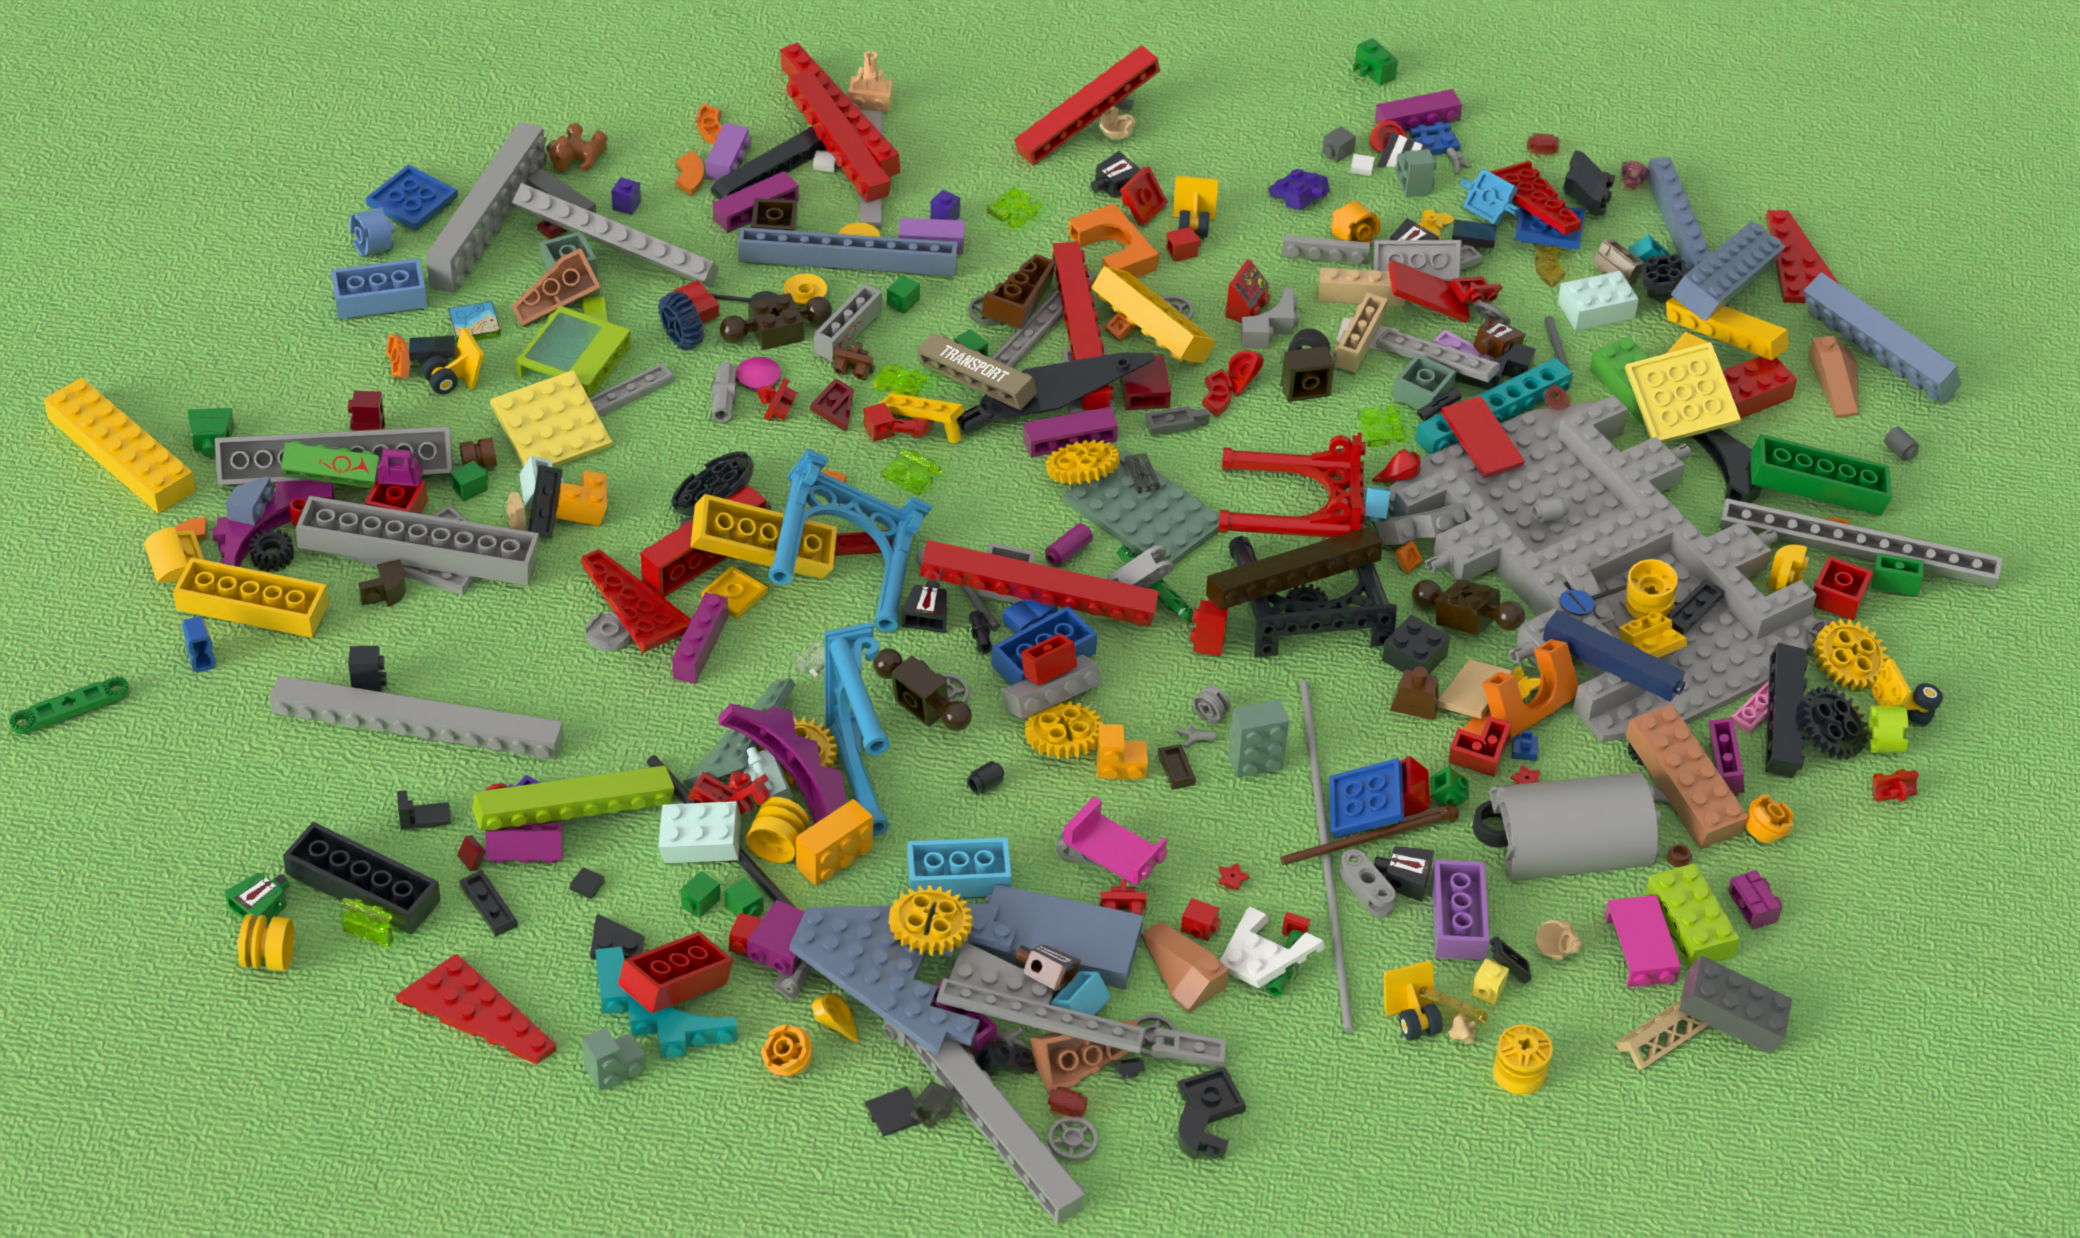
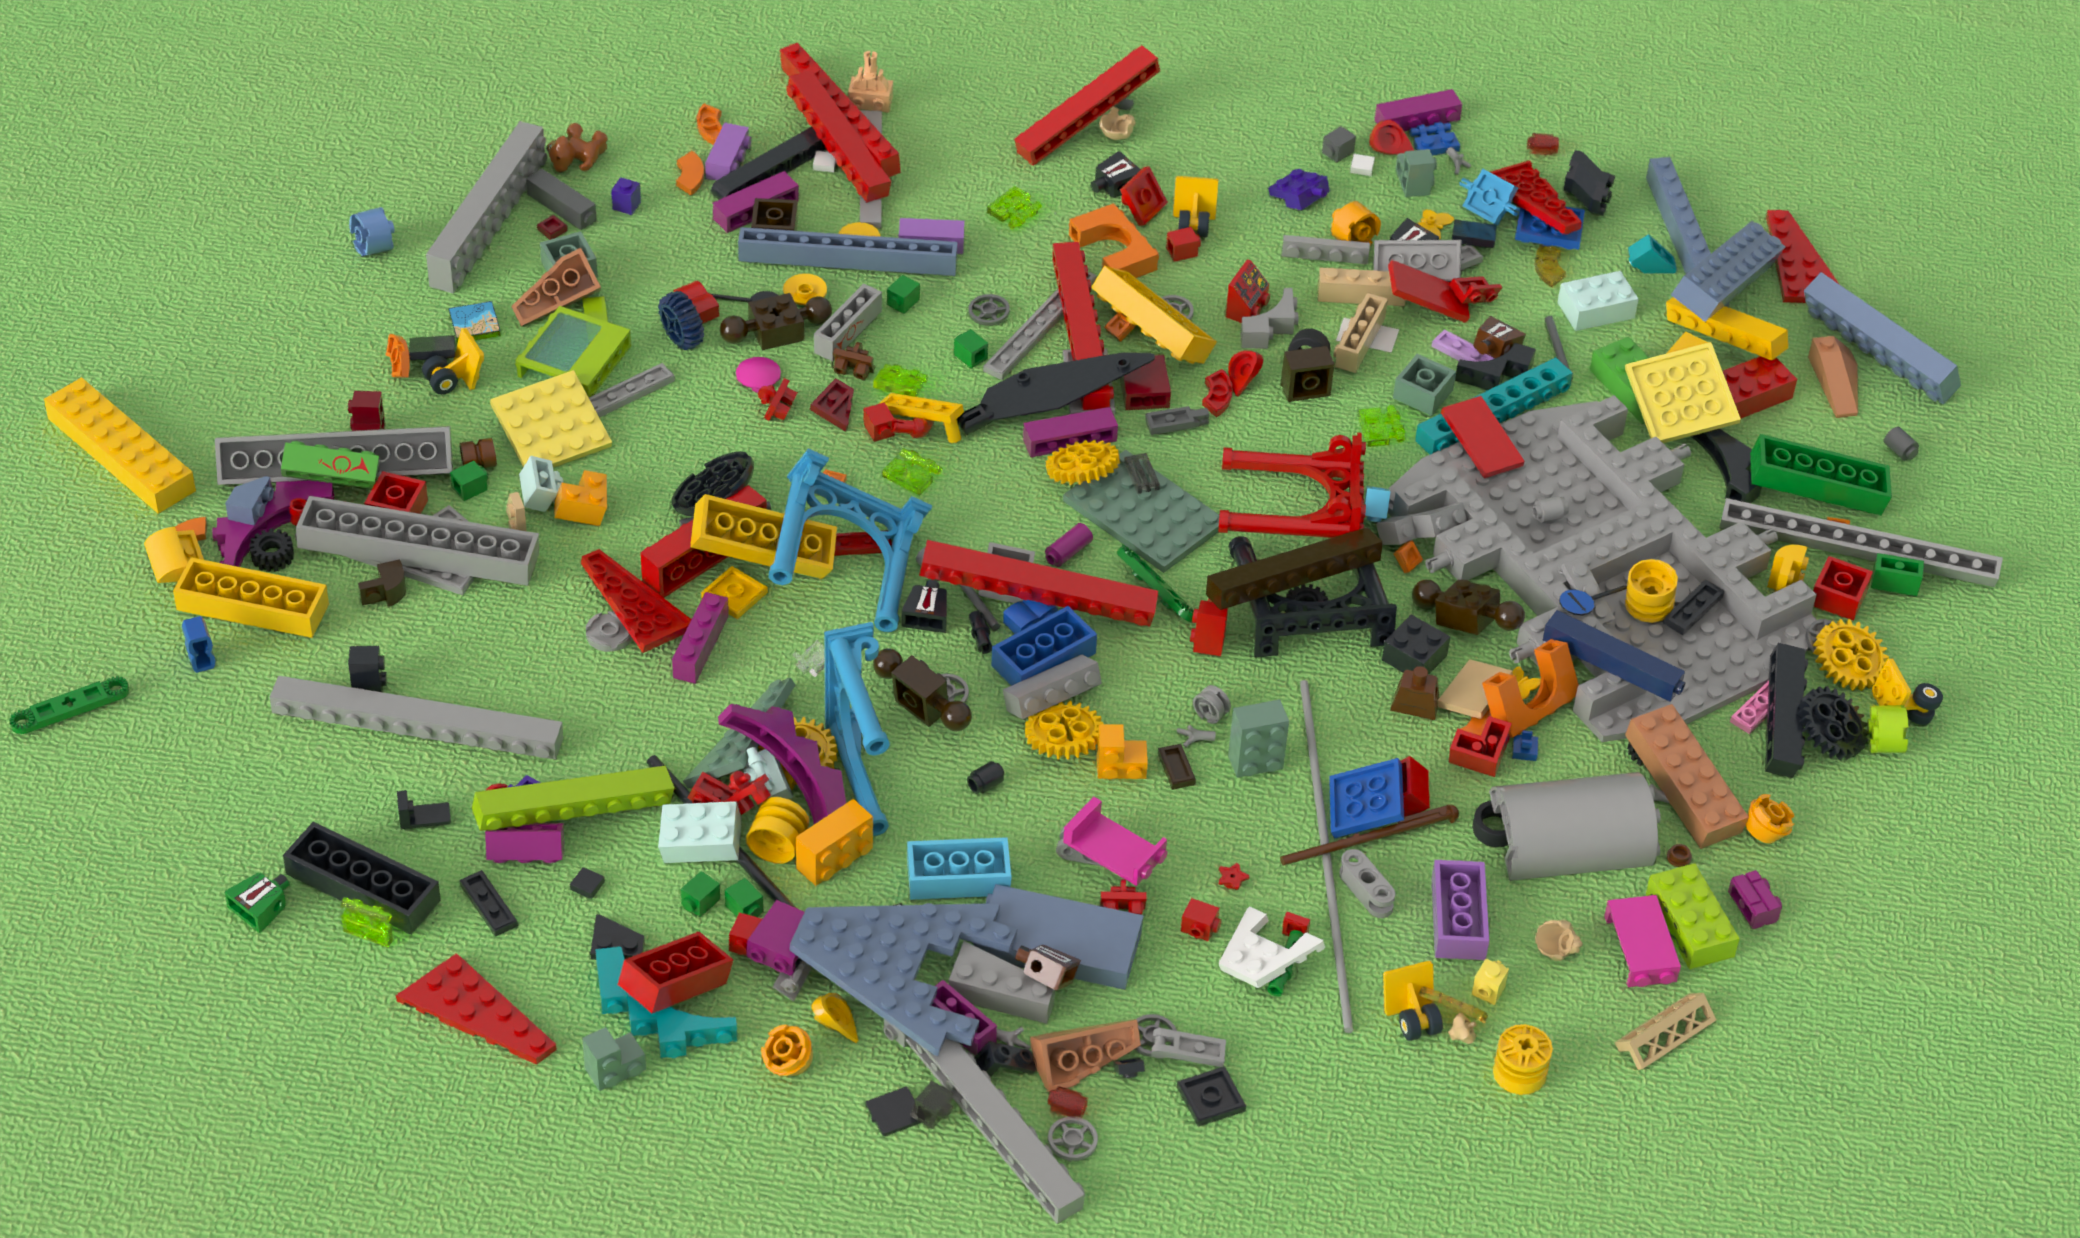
green torso [188,408,234,457] -> none
yellow wheel [238,914,295,972] -> none
medium blue brick [331,259,427,319] -> none
blue plate [365,164,458,231] -> none
magenta piece [376,449,423,486] -> none
dark red tile [457,835,485,871] -> none
light grey brick [512,183,719,288] -> none
black tile [528,465,563,538] -> none
light grey piece [712,362,736,423] -> none
yellow gear [889,885,973,956] -> none
dark tan brick [917,333,1037,410] -> none
dark purple brick [930,189,960,220] -> none
light grey tile [937,978,1146,1054] -> none
reddish brown wedge [981,254,1056,329] -> none
red brick [1021,633,1077,686] -> none
medium azure piece [1050,971,1111,1015] -> none
light grey piece [1107,545,1174,588] -> none
nougat wedge [1141,921,1229,1013] -> none
black brick [1177,1104,1229,1160] -> none
green brick [1353,38,1398,86] -> none
red piece [1372,449,1421,482] -> none
black torso [1374,846,1434,902] -> none
light grey tile [1376,328,1500,382] -> none
sticker [1377,132,1430,167] -> none
black pin [1417,387,1462,422] -> none
green brick [1430,766,1469,806] -> none
flat silver wheel [1473,300,1511,325] -> none
black tile [1490,936,1532,984] -> none
red plate [1510,765,1540,784] -> none
clear red brick [1544,386,1571,410] -> none
dark tan brick [1592,239,1646,285] -> none
yellow brick [1619,611,1687,658] -> none
clear pink brick [1621,161,1650,189] -> none
black brick [1642,254,1689,303] -> none
dark grey brick [1679,956,1792,1054] -> none
magenta brick [1709,718,1744,794] -> none
red hips [1872,769,1919,802] -> none

